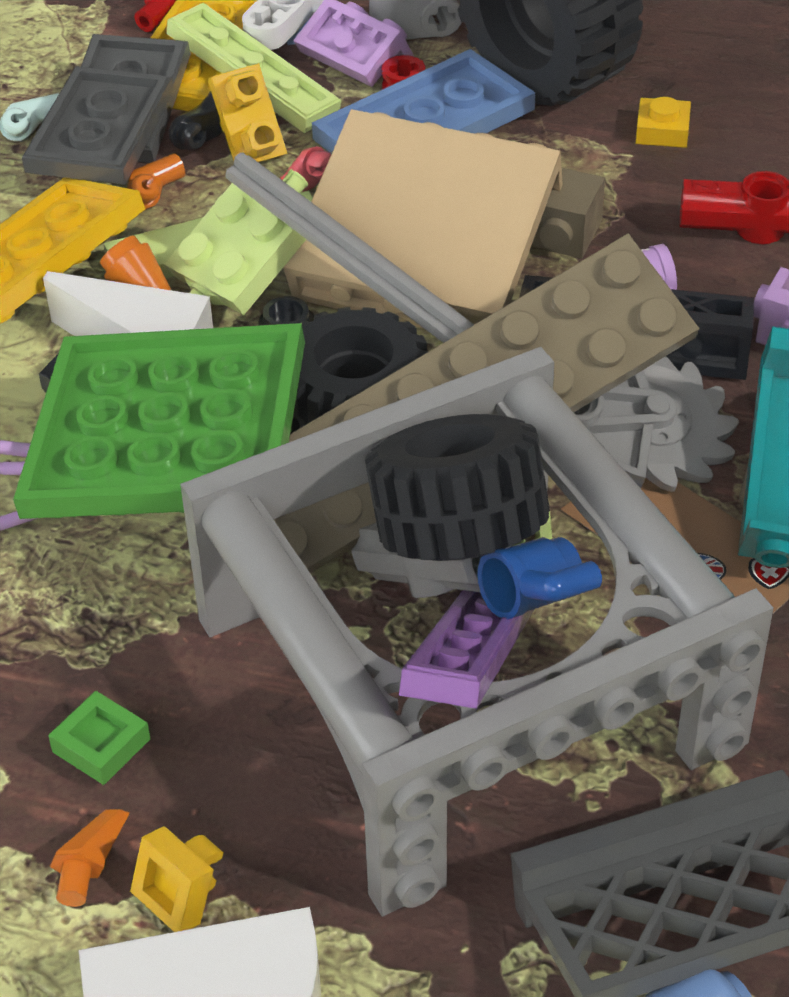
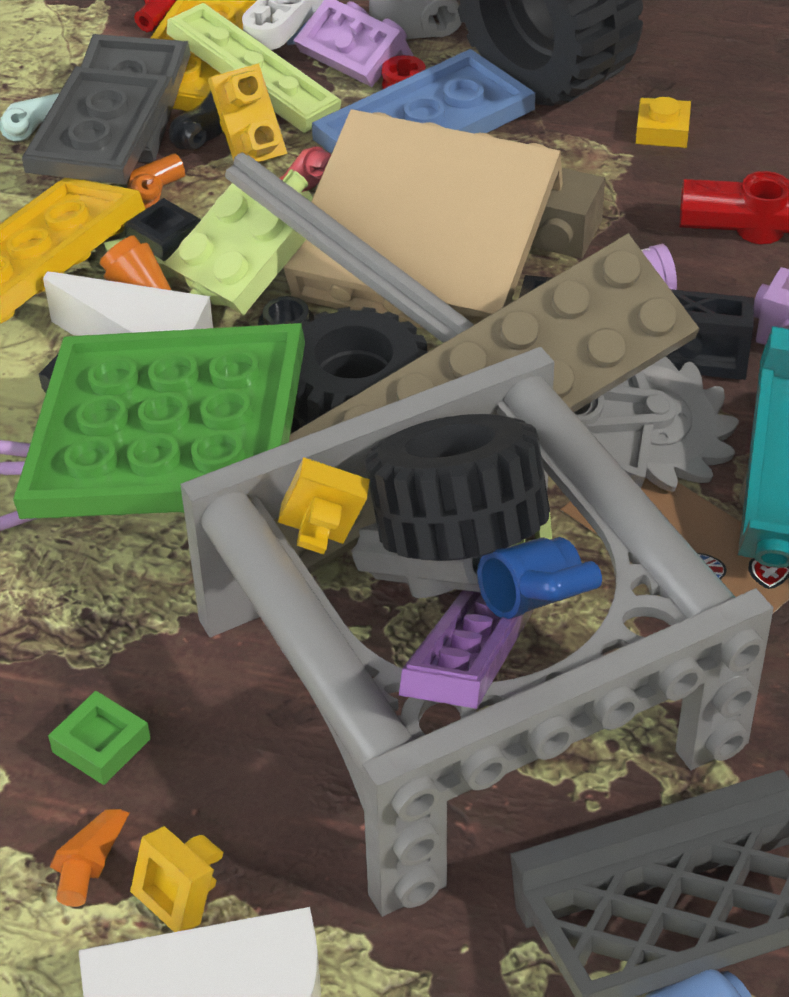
none -> black tile [124,198,201,261]
none -> yellow tile [278,457,370,555]

